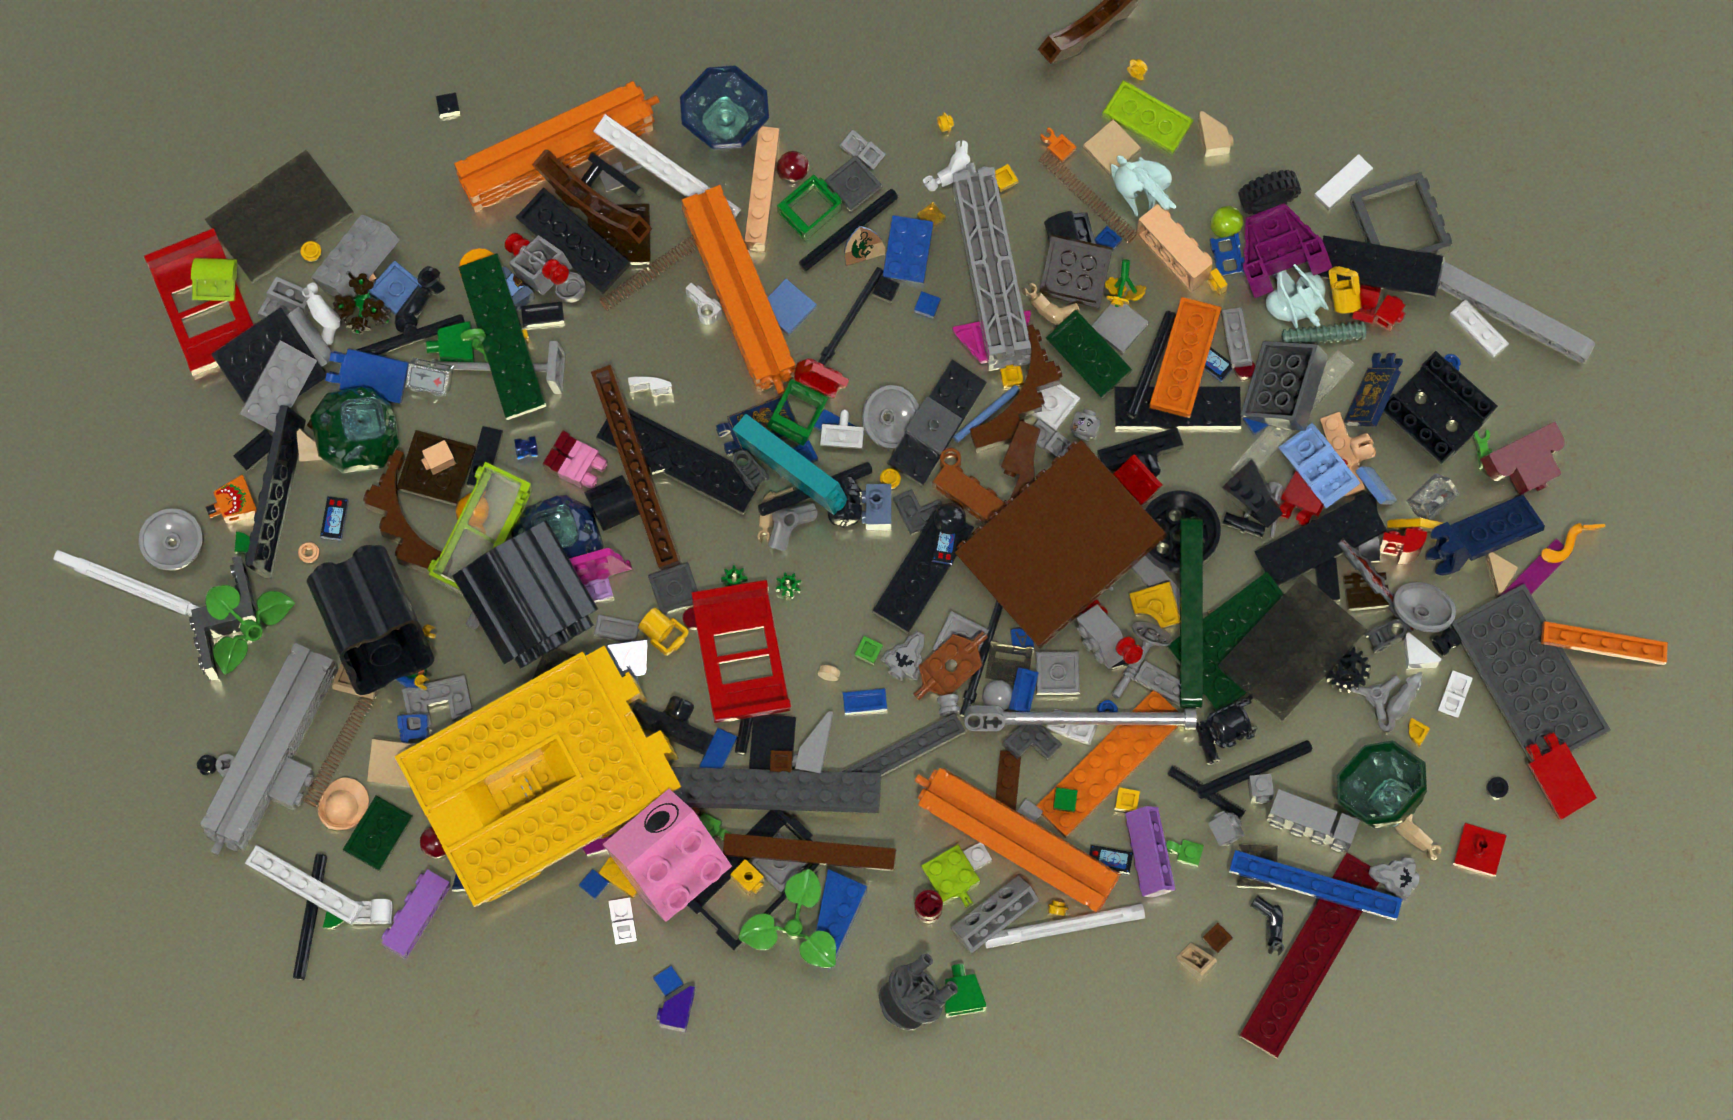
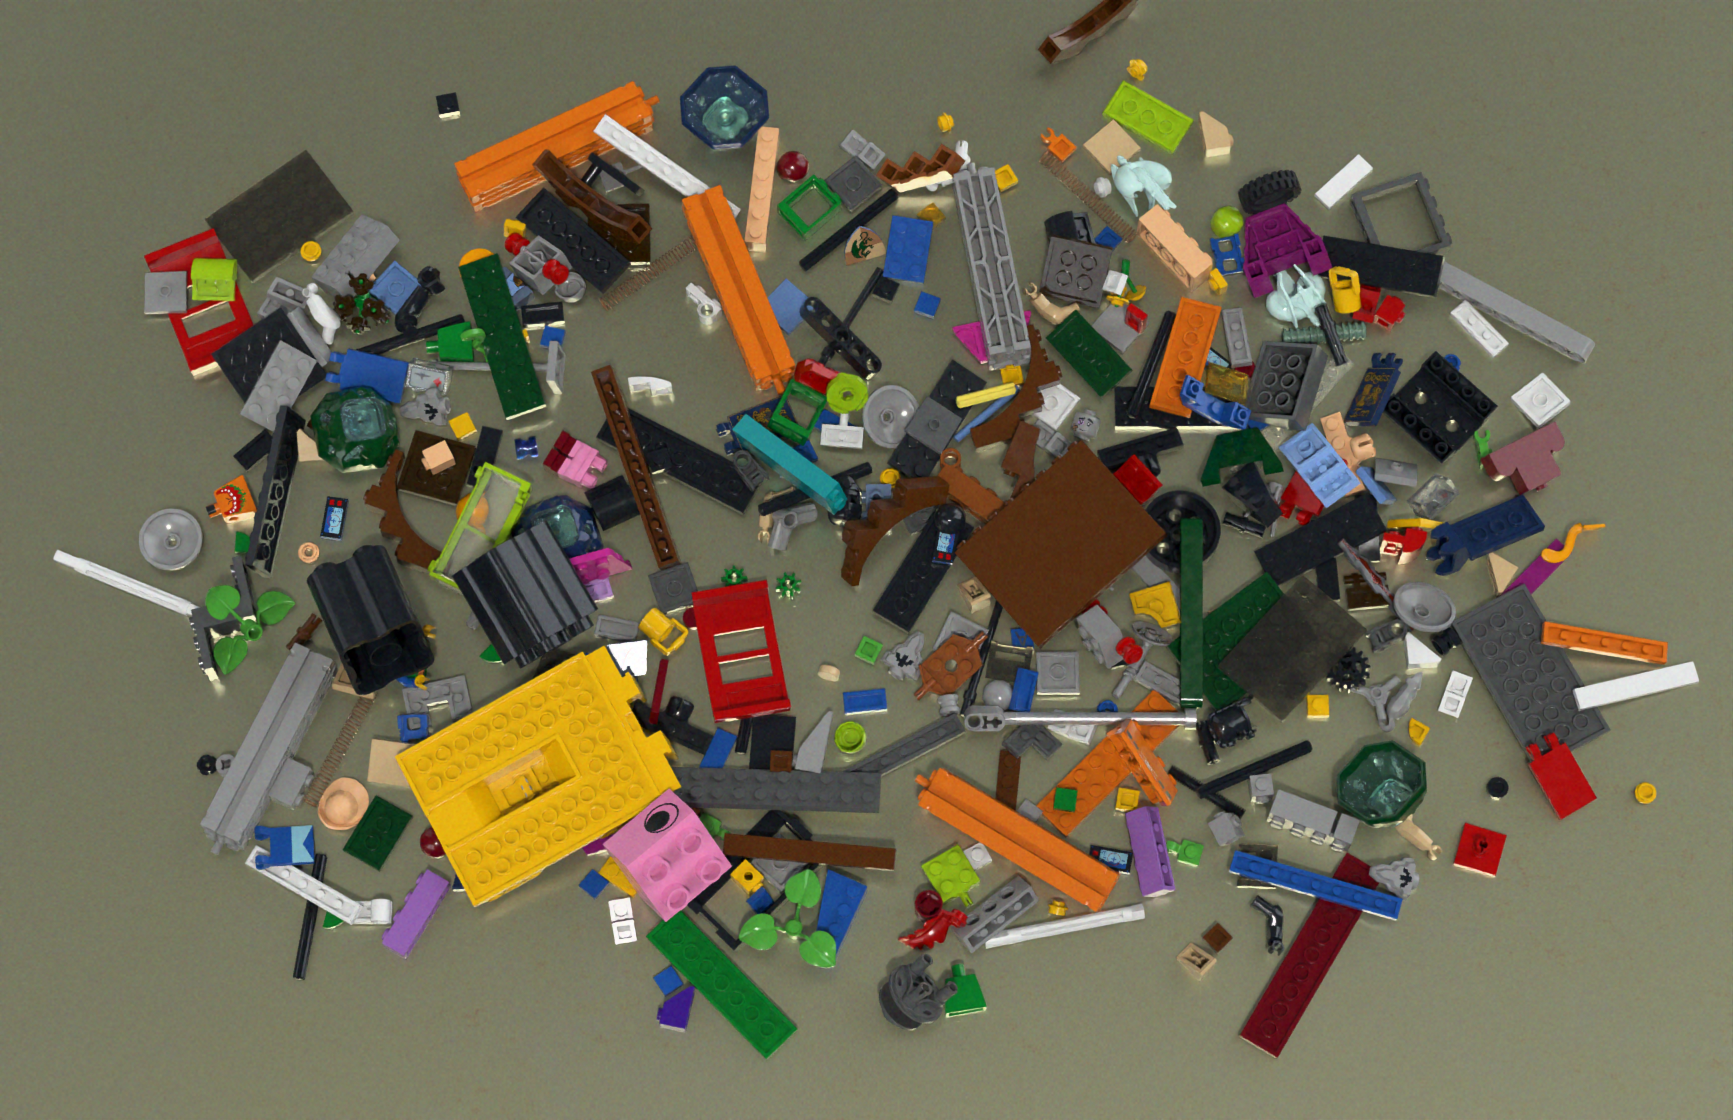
none -> light grey plate [144,271,187,314]
none -> blue flag [254,825,314,870]
none -> reddish brown pin [286,613,323,651]
none -> light grey rock [399,387,451,425]
none -> yellow tile [448,412,477,441]
none -> green tile [479,644,502,663]
none -> yellow plate [504,218,526,238]
none -> blue tile [540,326,566,349]
none -> green plate [646,910,798,1061]
none -> dark red tile [649,659,669,724]
none -> blue tile [746,886,774,915]
none -> black beam [799,297,882,379]
none -> lime plate [826,372,868,414]
none -> lime hair [834,721,867,754]
none -> reddish brown arch [841,476,950,586]
none -> dark orange brick [876,143,965,193]
none -> red plant [898,909,968,950]
none -> light yellow axle [956,382,1016,408]
none -> tan slope [957,576,991,614]
none -> white plate [1094,177,1111,198]
none -> white plate [1102,270,1128,295]
none -> orange piece [1106,719,1178,806]
none -> red tile [1125,303,1148,334]
none -> blue slope [1180,375,1251,430]
none -> dark green wing [1201,427,1284,487]
none -> clear yellow plate [1205,362,1248,405]
none -> yellow plate [1306,695,1329,718]
none -> black pin [1314,303,1349,367]
none -> light grey plate [1374,458,1417,487]
none -> white plate [1511,373,1571,429]
none -> white tile [1573,661,1699,711]
none -> yellow plate [1635,782,1656,804]

